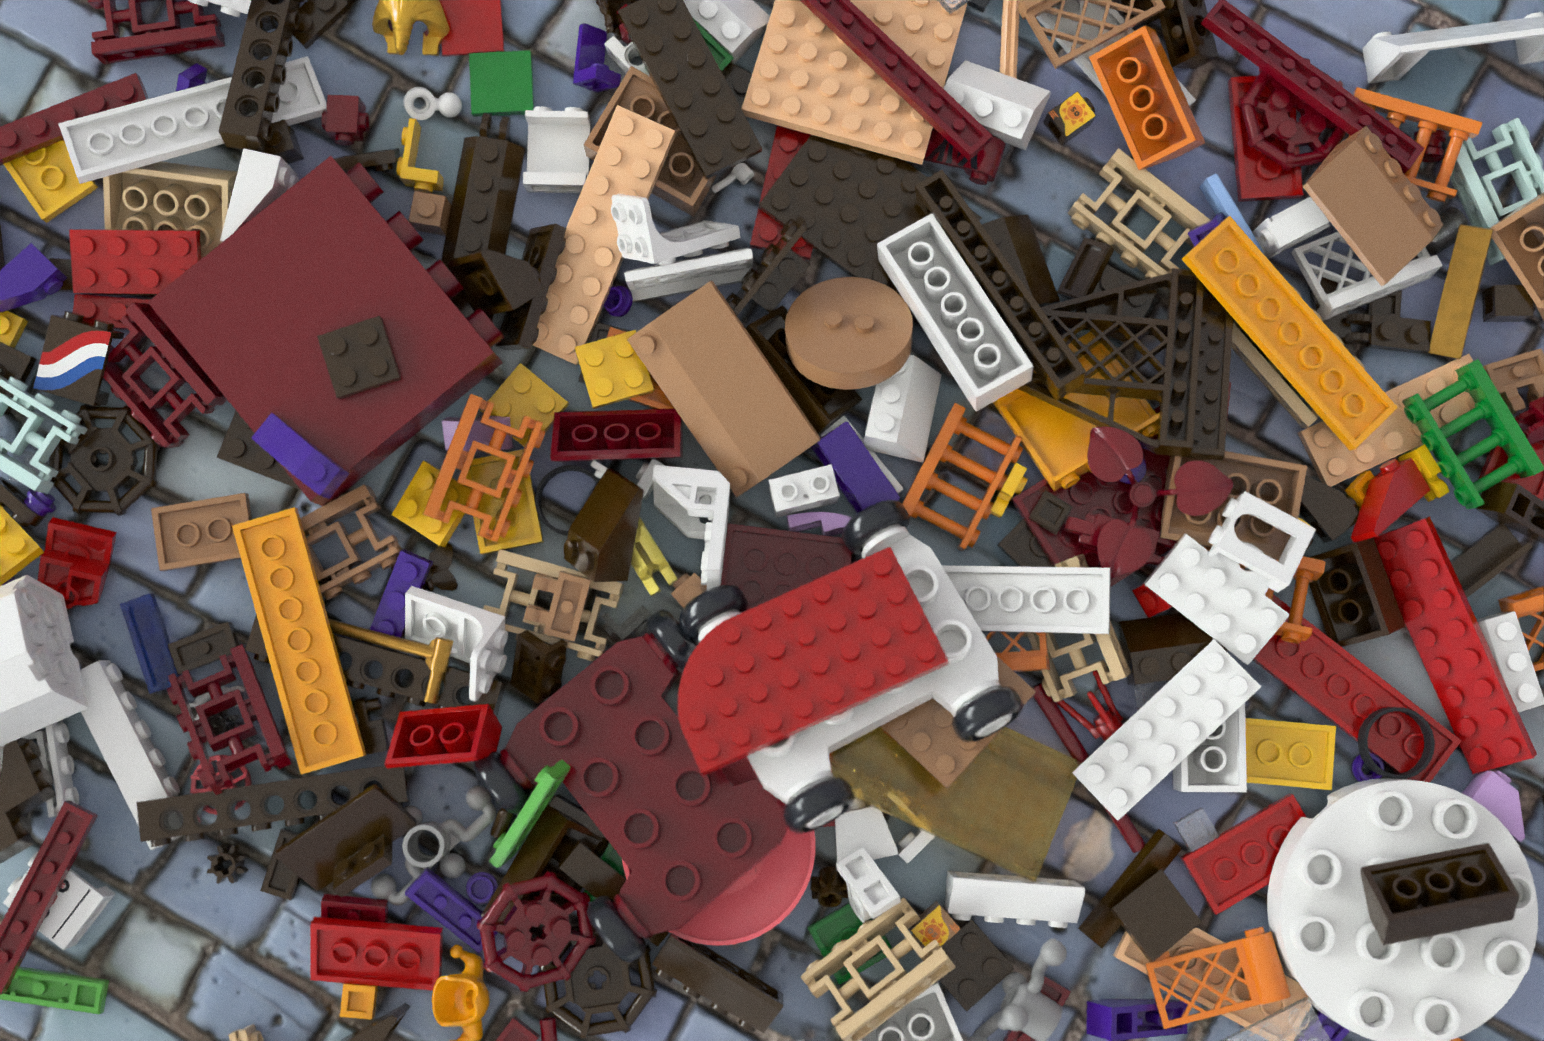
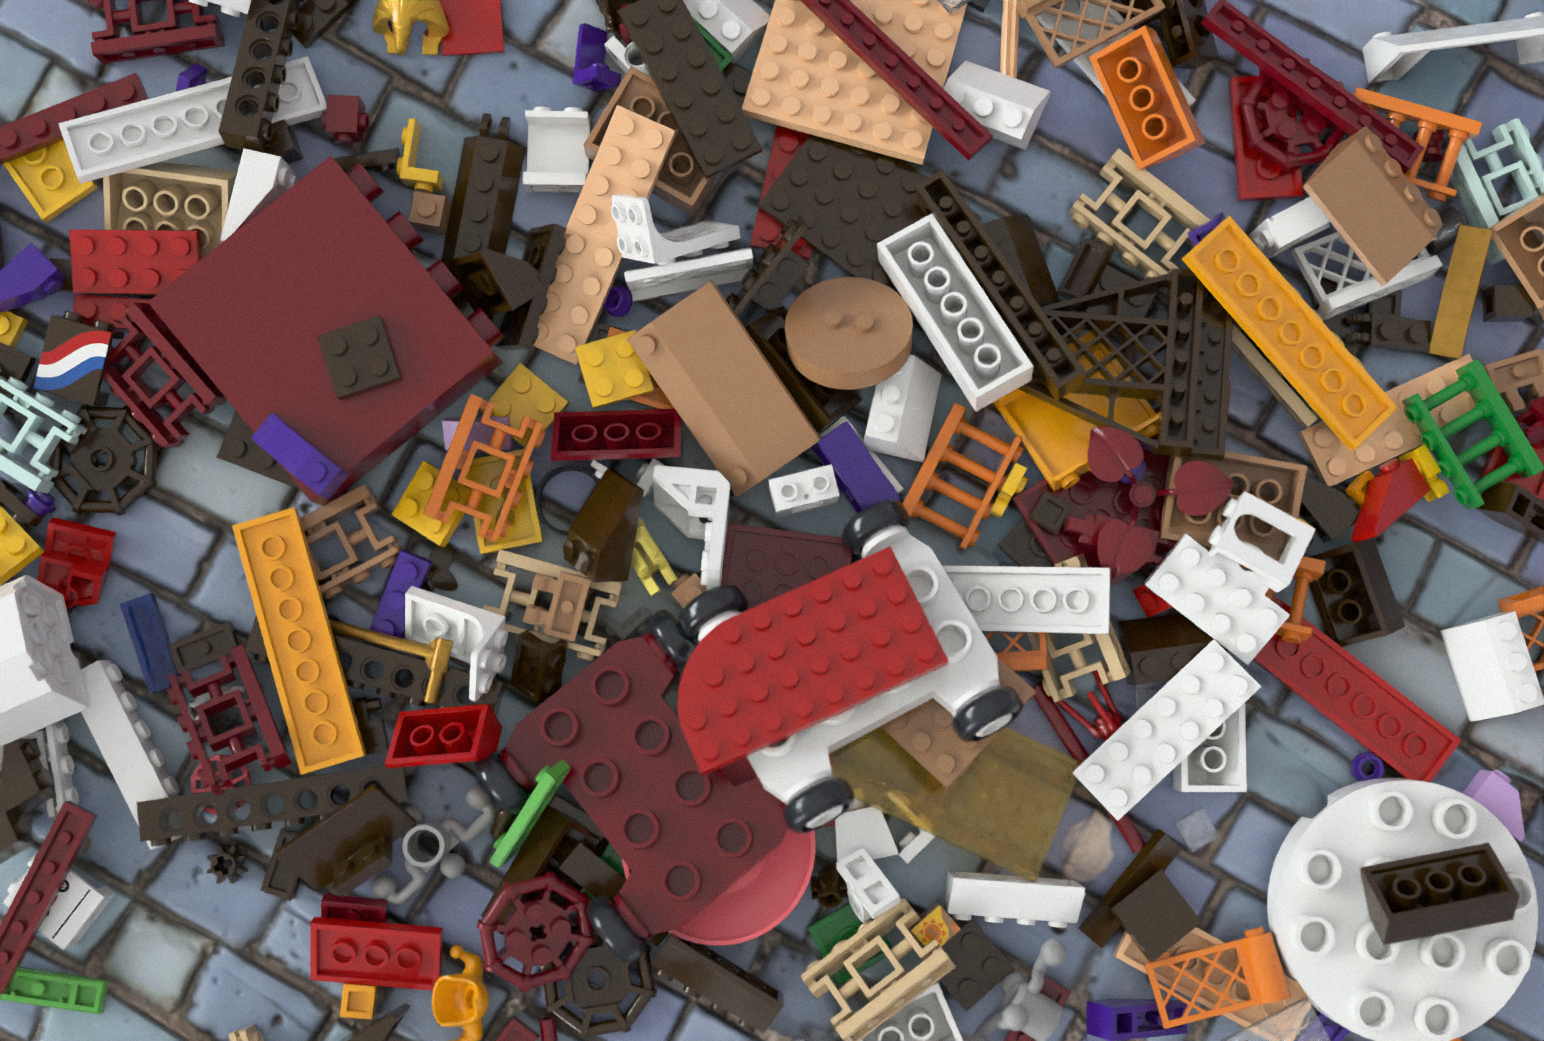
medium nougat plate [151,493,252,571] -> none
white plate [404,87,462,120] -> none
dark purple tile [405,867,498,954] -> none
dark purple plate [466,872,498,905] -> none
green tile [469,50,534,117] -> none
white hand [711,163,754,193] -> none
lavender slope [787,512,852,536] -> none
dark red door [924,128,1006,185] -> none
brick [1043,91,1096,146] -> none
red plate [1180,793,1307,915] -> none
light blue tile [1199,173,1264,254] -> none
yellow plate [1245,718,1336,790] -> none
black tyre [1358,707,1435,779] -> none
red plate [1373,516,1537,774] -> none
dark brown panel [1450,523,1533,598] -> none

